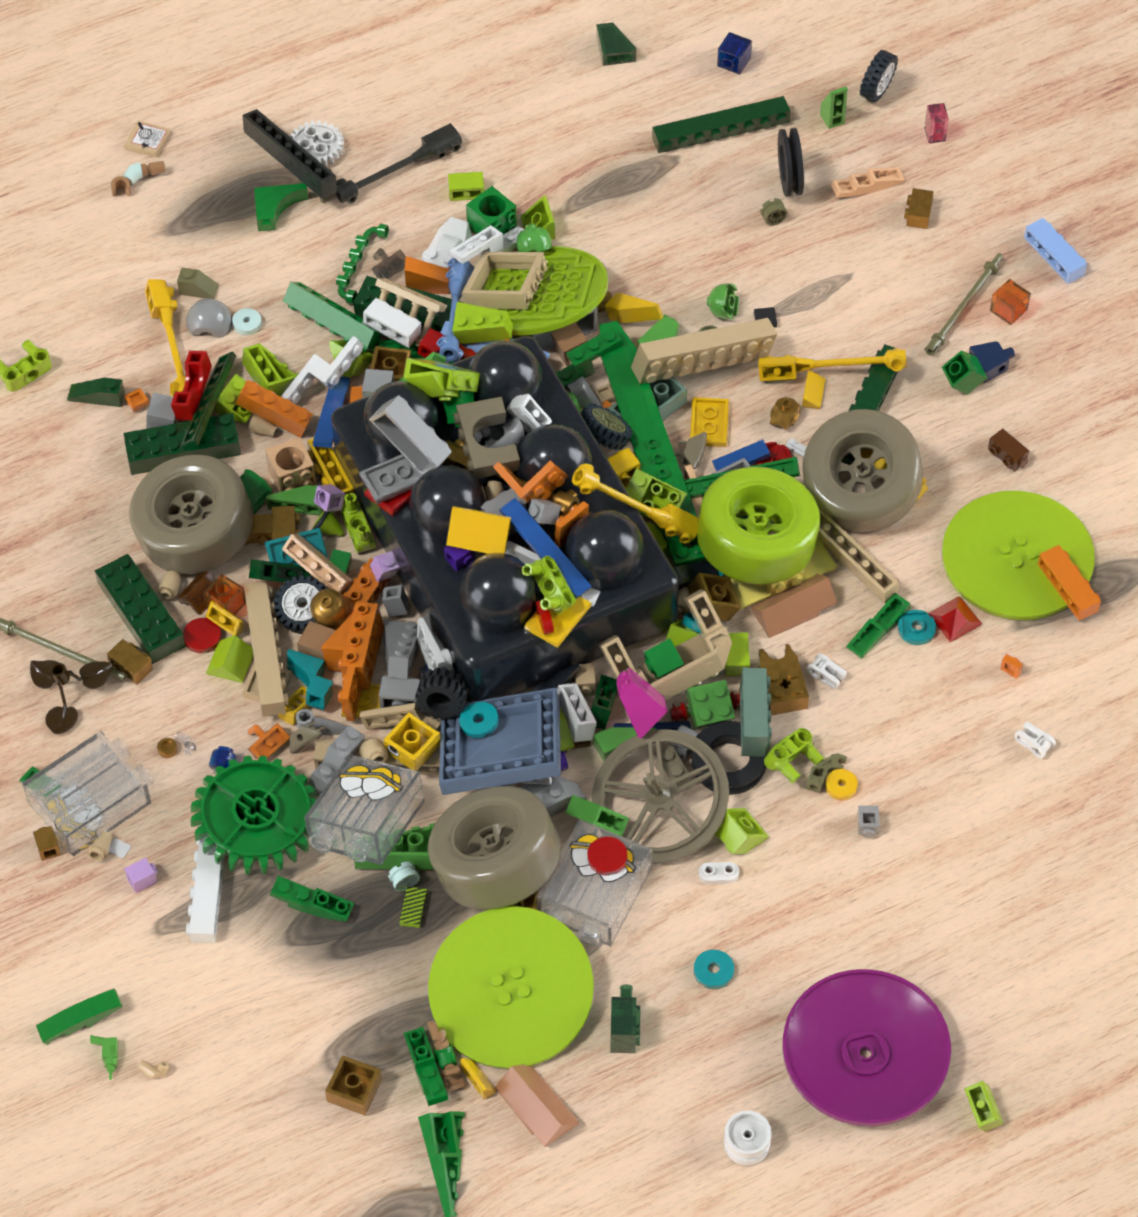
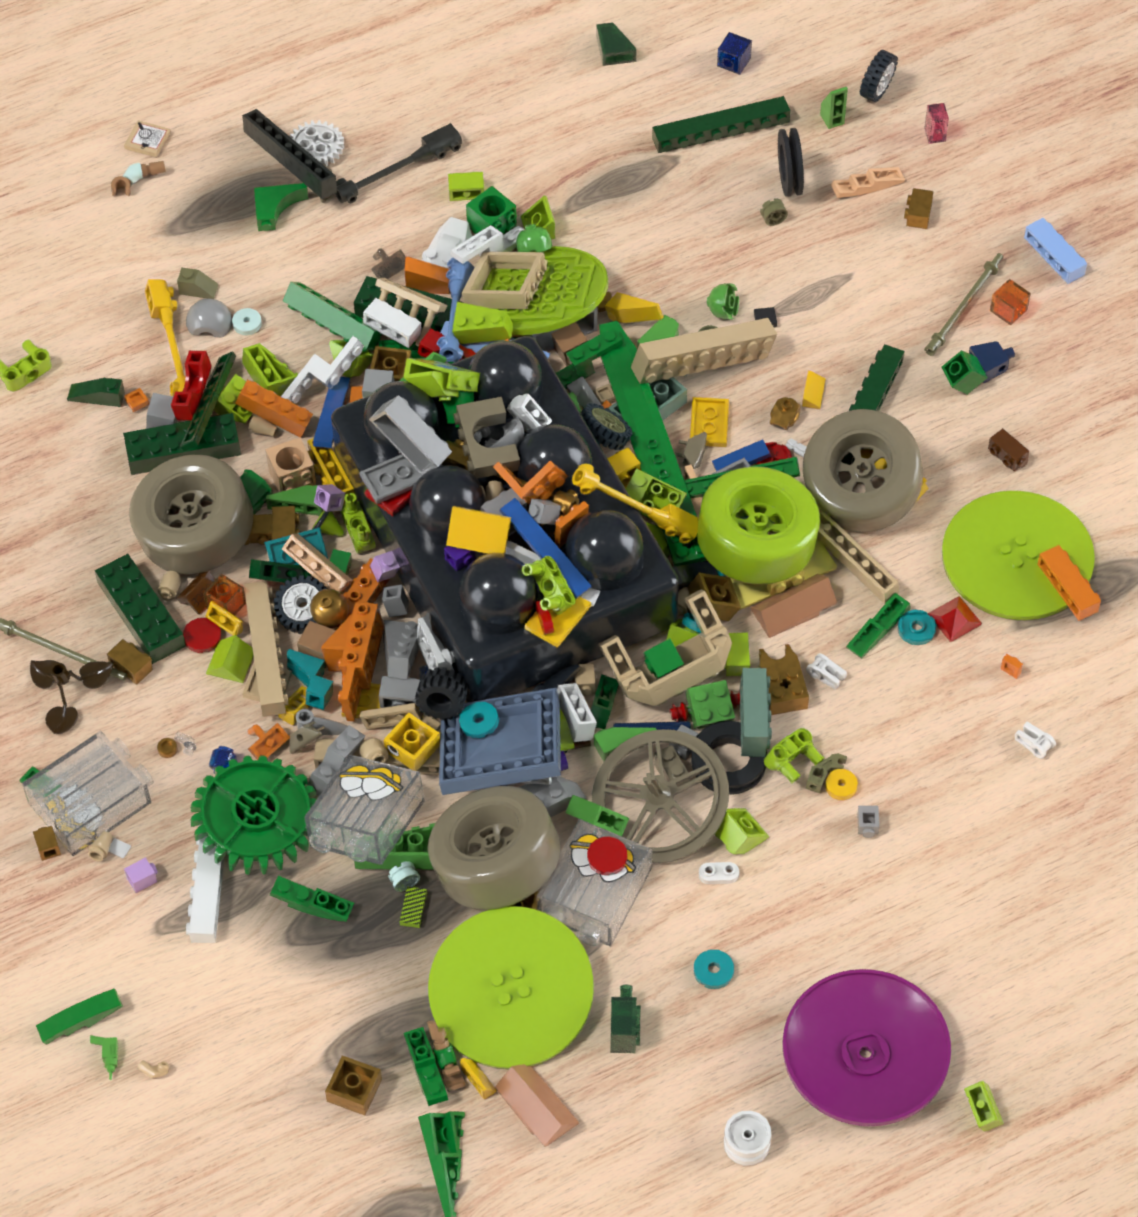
green bar [336,223,389,305] -> none
dark pink slope [616,667,668,739] -> none
yellow bar [758,348,907,381] -> none

